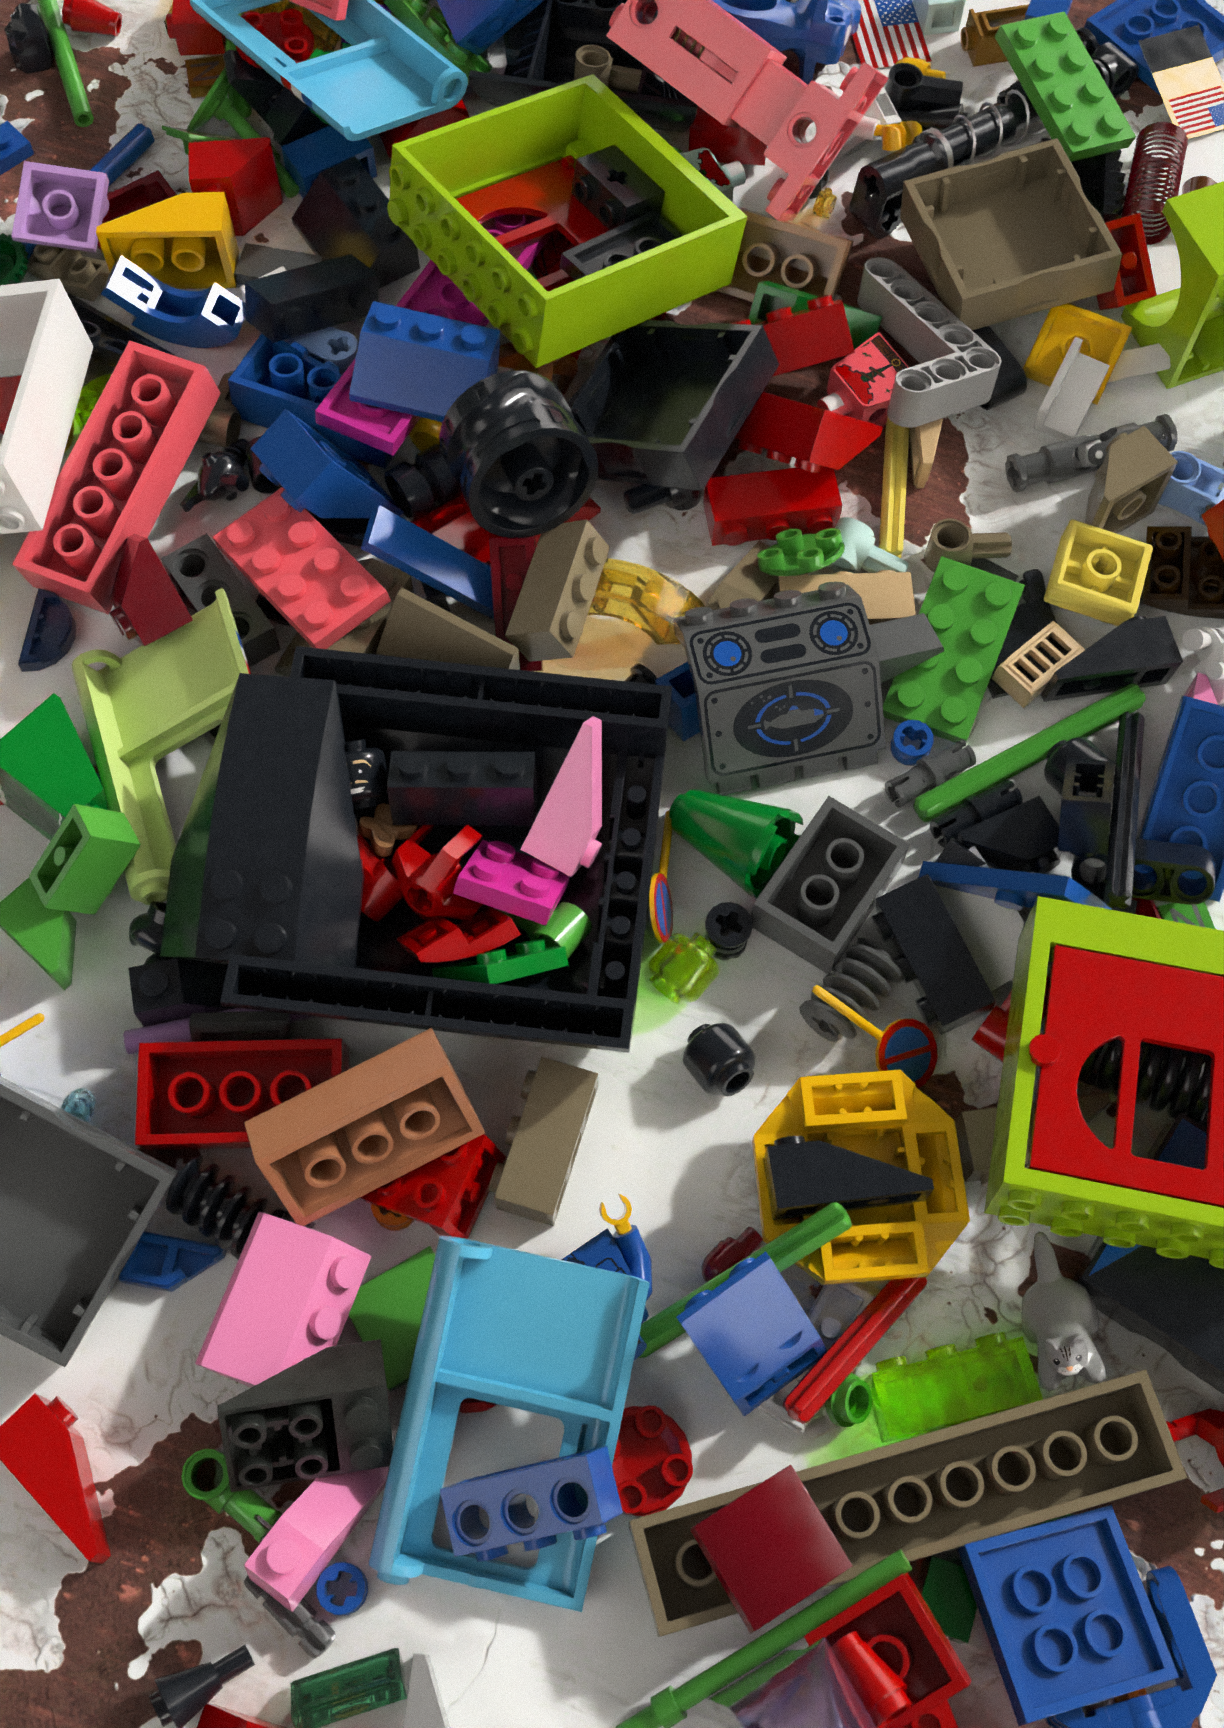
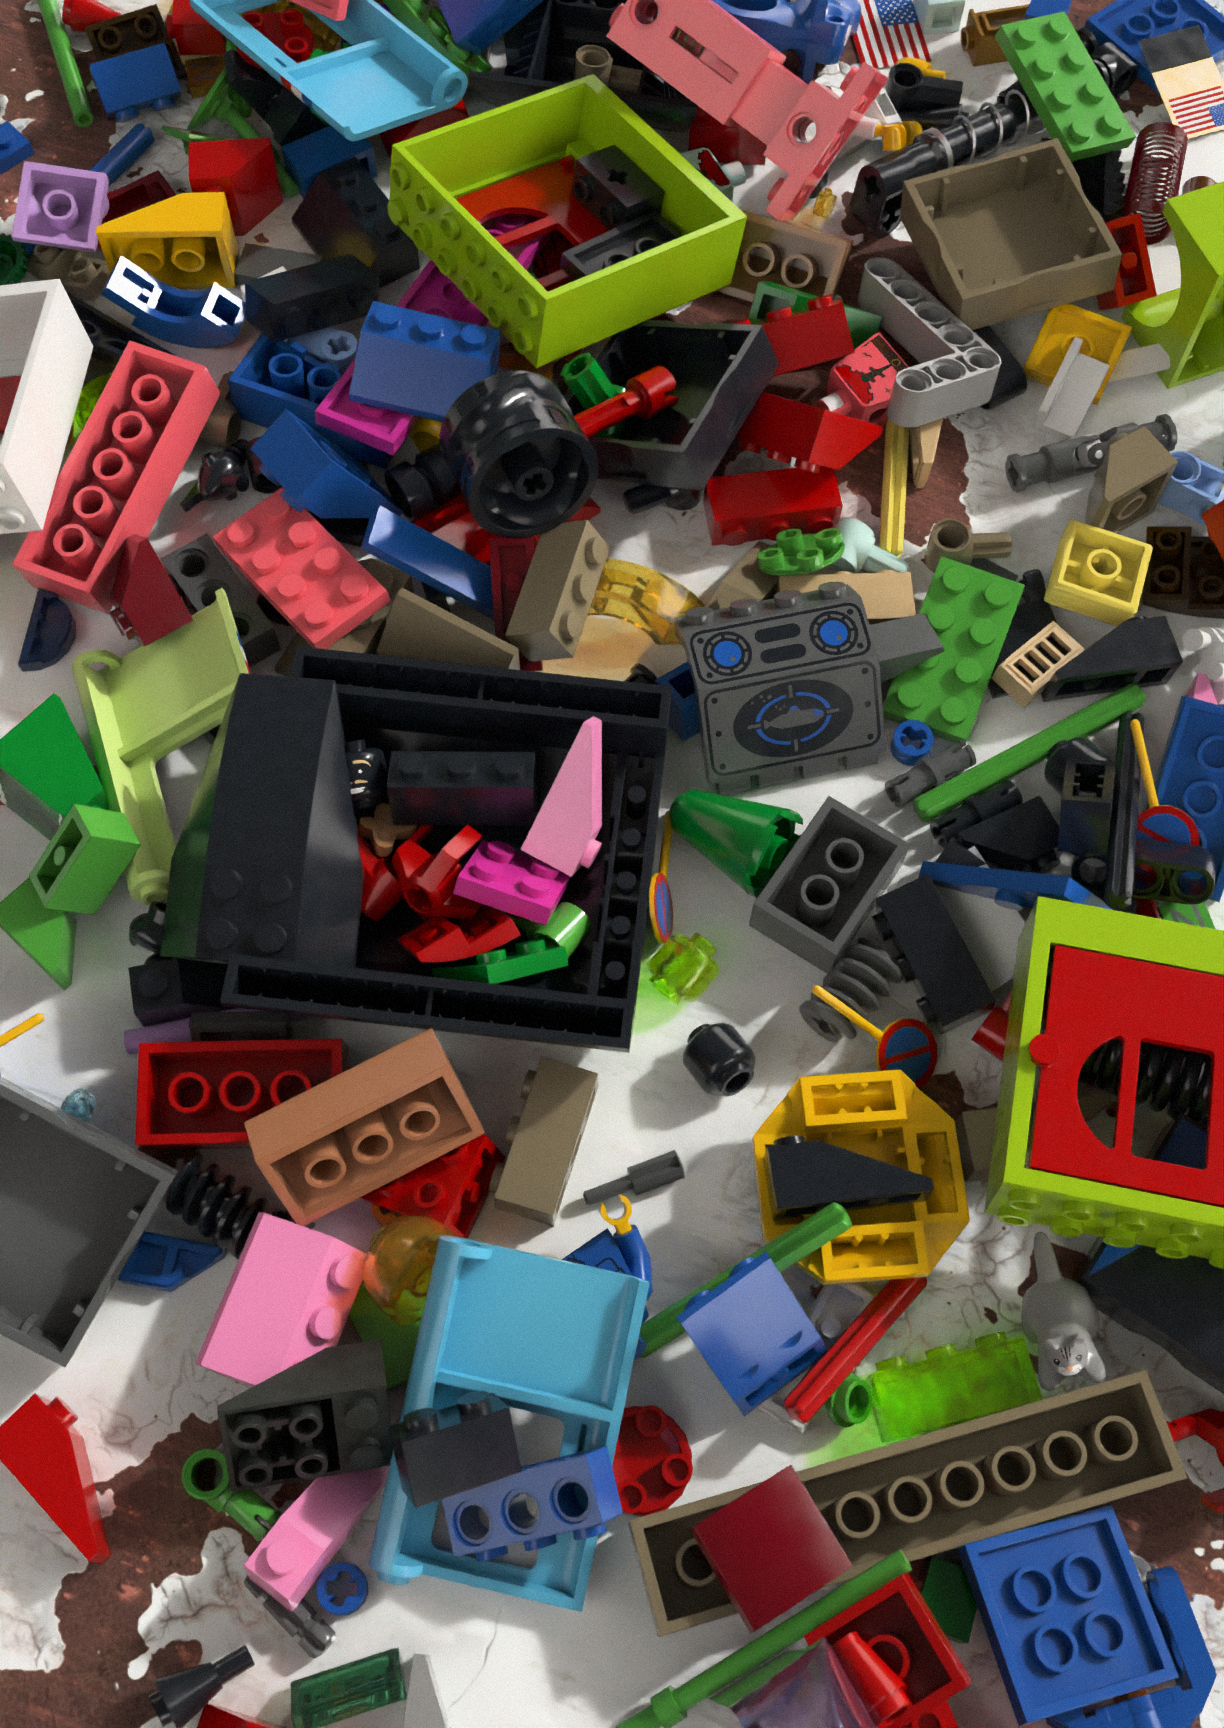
black rock [4,3,54,74] -> none
dark red cylinder [701,1226,763,1283] -> none
black bush [705,902,753,961] -> none
none -> dark brown slope [84,4,187,79]
none -> blue brick [89,43,181,122]
none -> clear yellow cylinder [362,1215,461,1325]
none -> black brick [389,1391,522,1508]
none -> green piece [560,353,628,440]
none -> red piece [574,366,679,438]
none -> dark grey axle [583,1150,685,1206]
none -> piece [1130,719,1199,872]

